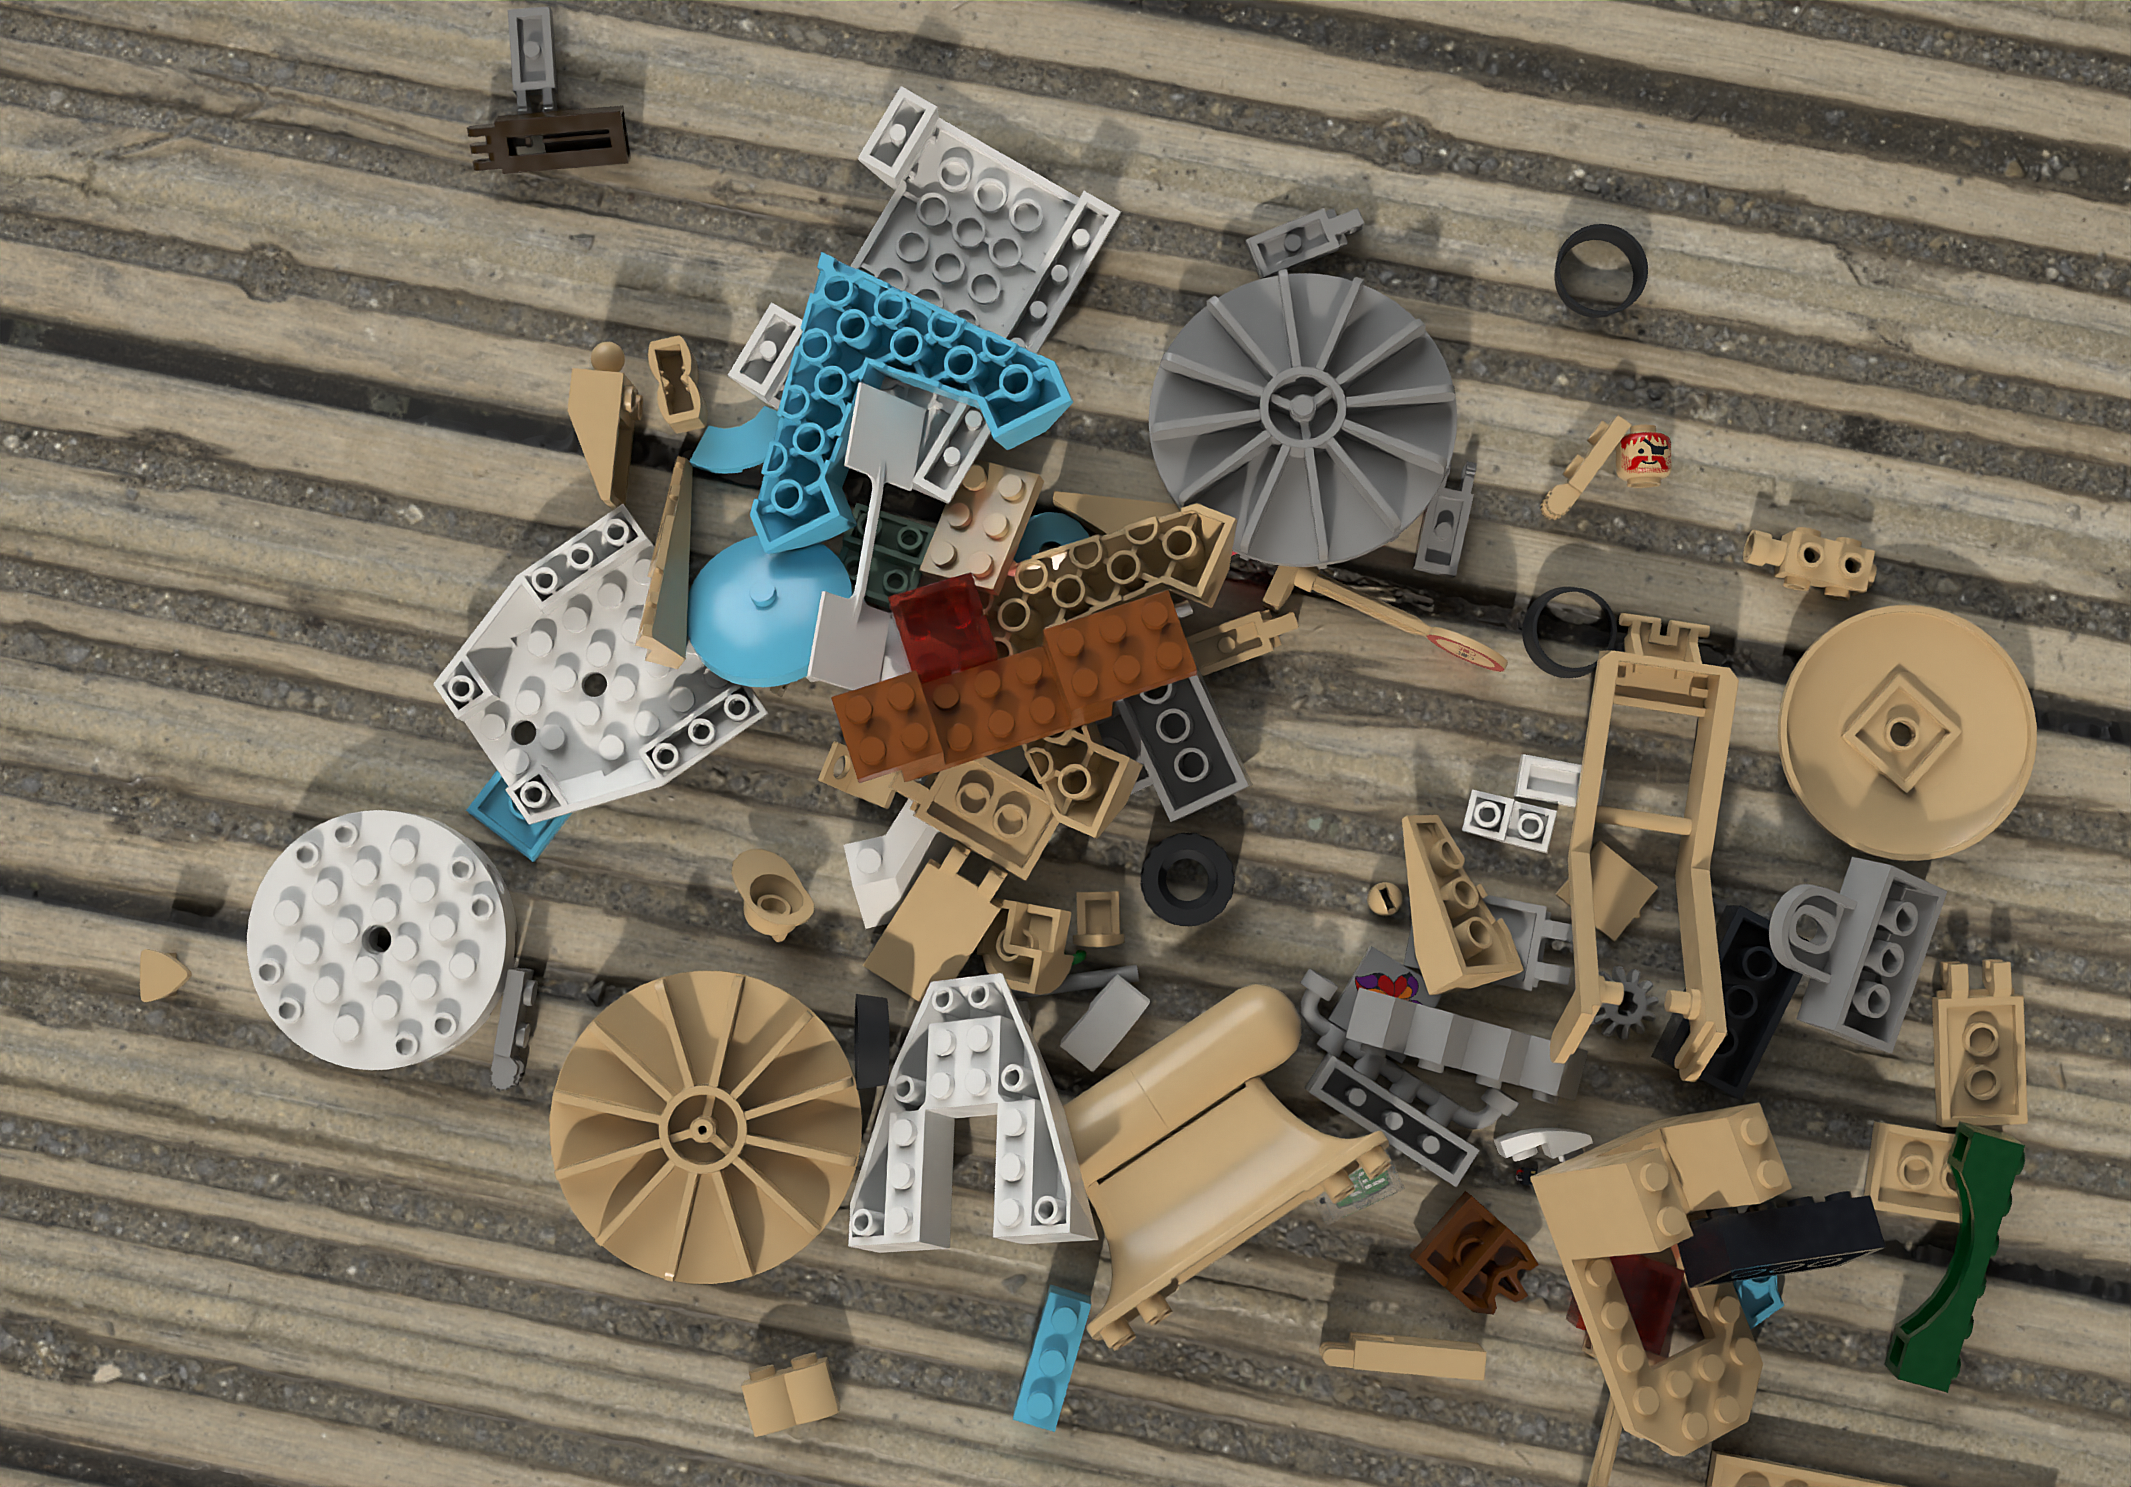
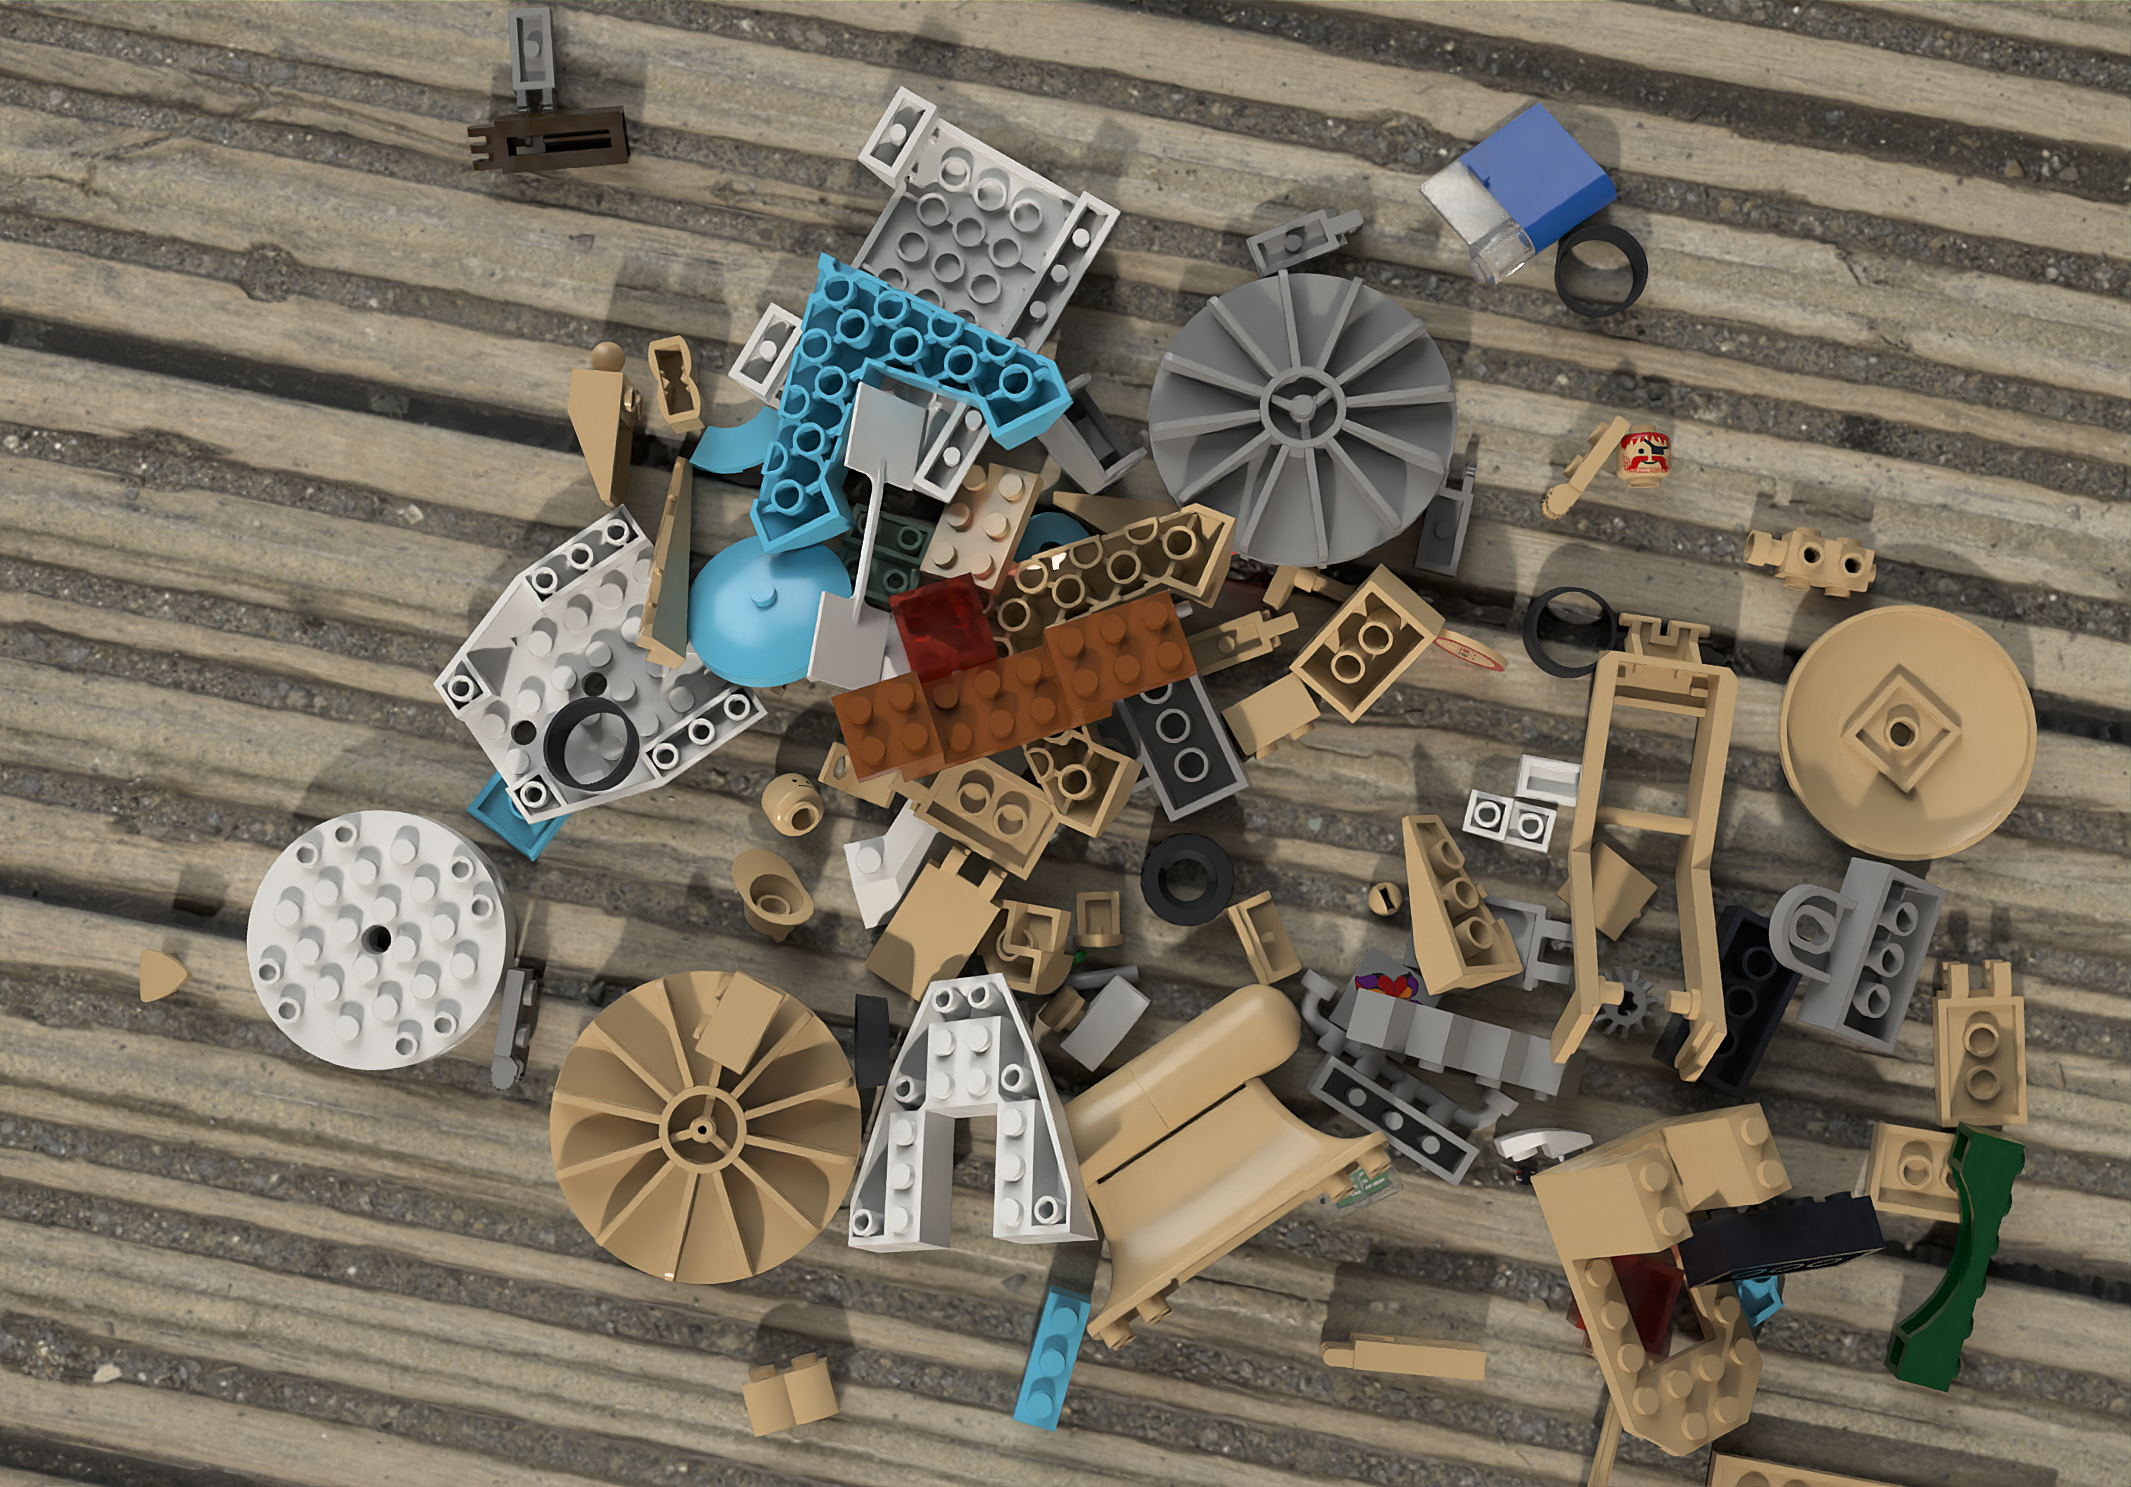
reddish brown plate [1409,1191,1539,1315] -> none
none -> black tyre [543,696,640,792]
none -> tan brick [693,970,786,1075]
none -> tan head [761,773,824,836]
none -> light grey piece [1037,372,1147,496]
none -> tan plate [1038,984,1086,1033]
none -> tan brick [1220,672,1321,761]
none -> tan hinge [1225,890,1302,986]
none -> tan brick [1289,563,1446,723]
none -> door [1418,102,1617,285]

